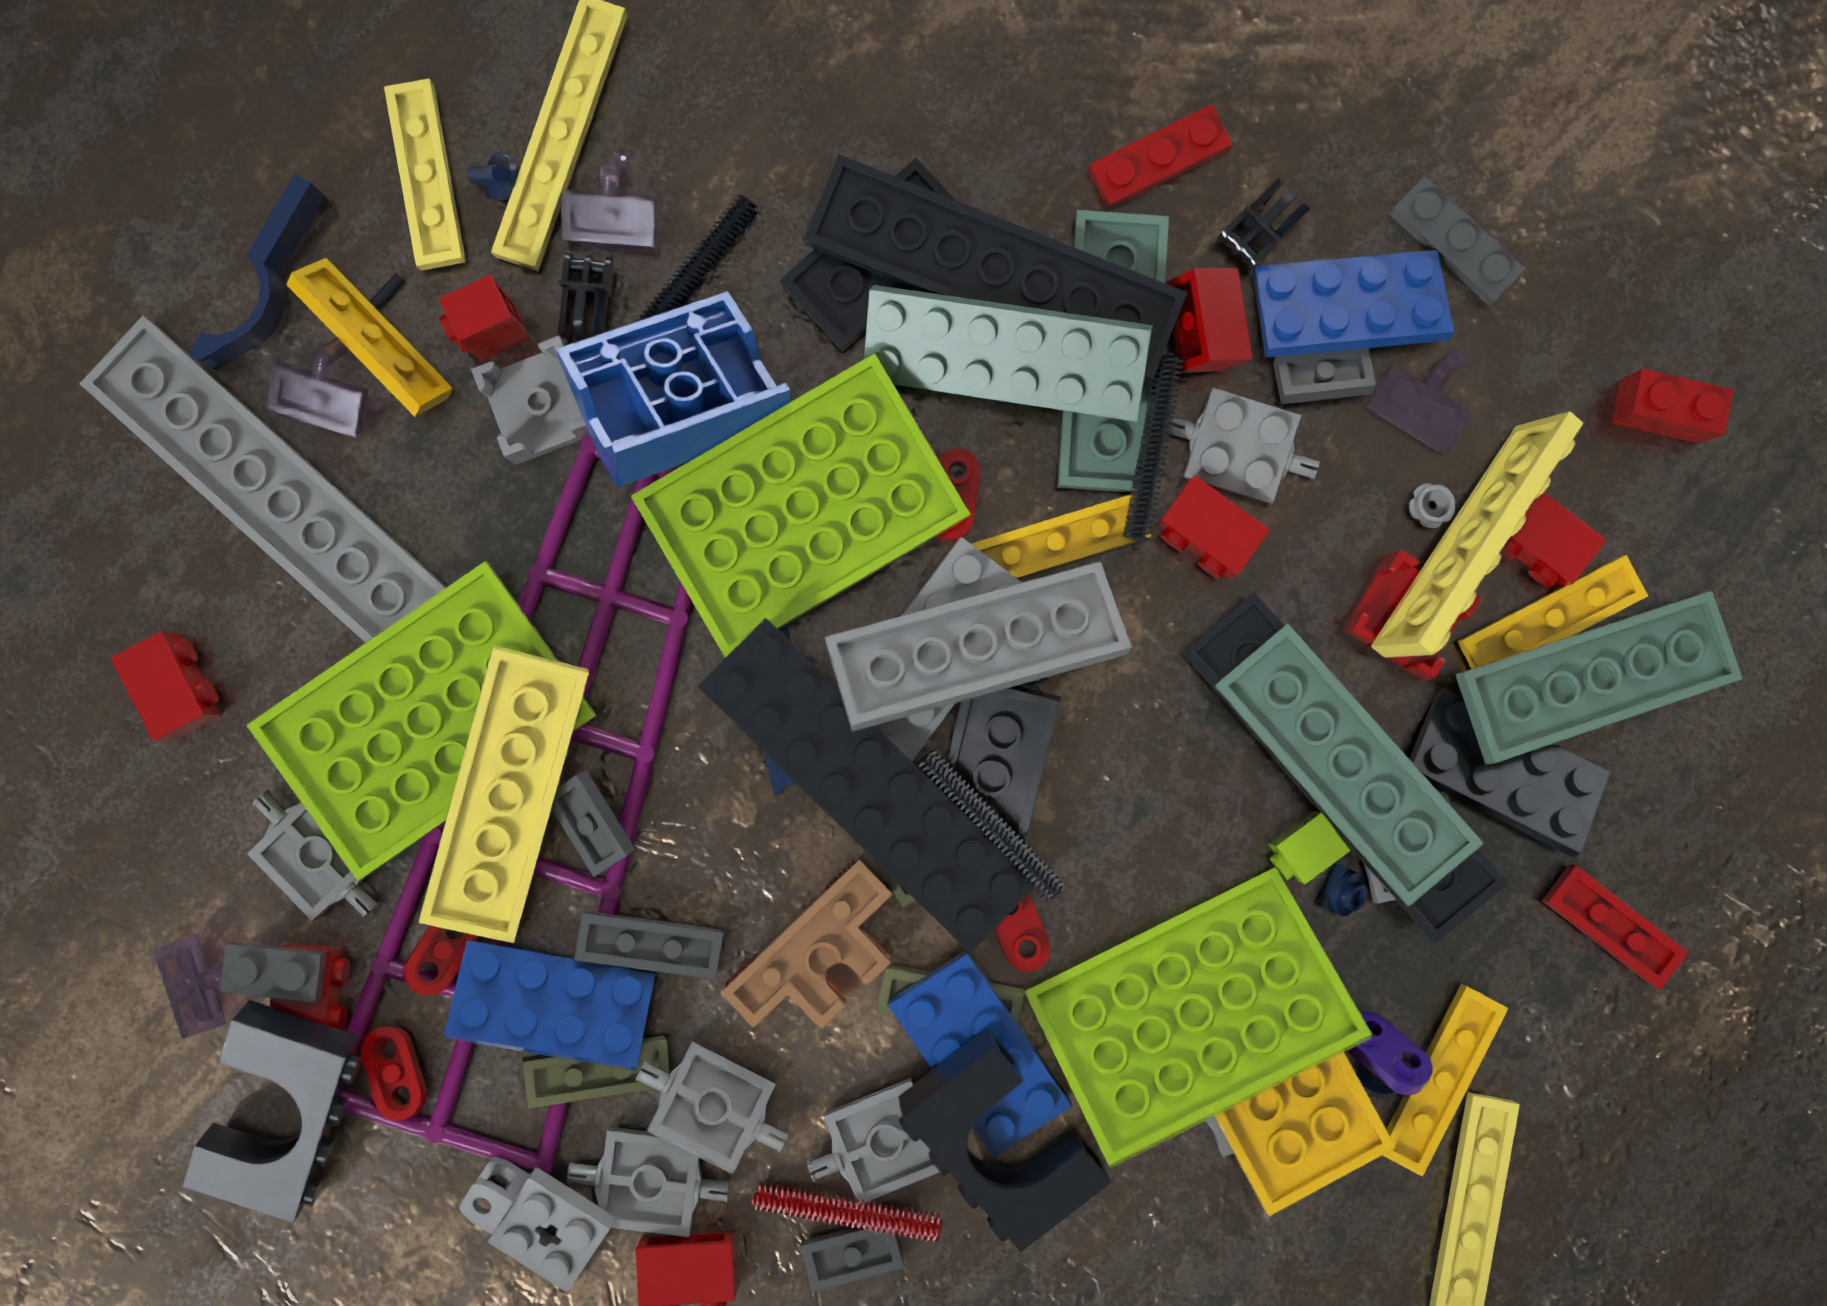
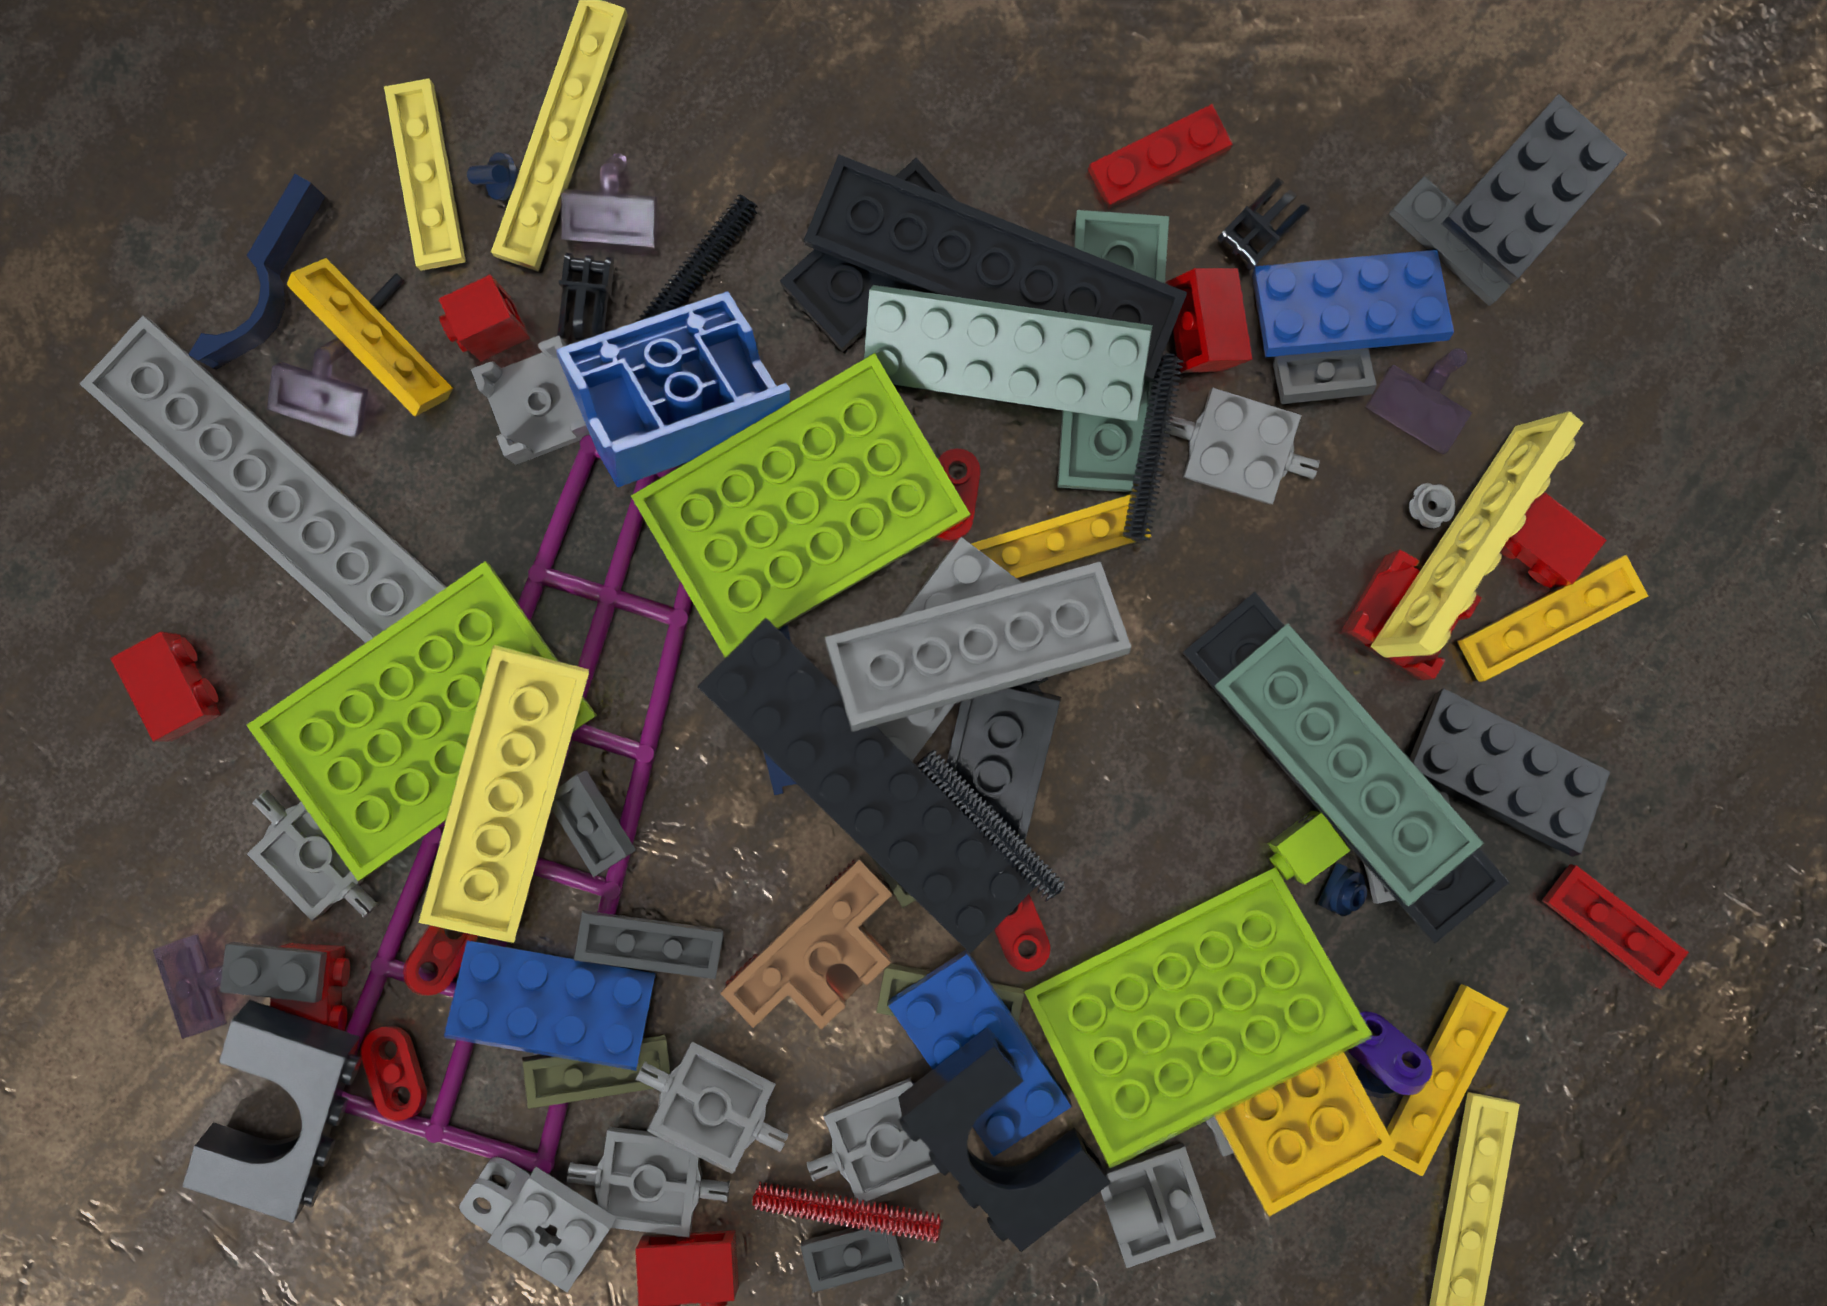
red brick [1155,475,1270,579] -> none
sand green plate [1455,591,1743,764] -> none
red brick [1611,368,1734,444] -> none
none -> light grey plate [1100,1143,1216,1268]
none -> black plate [1441,94,1627,285]

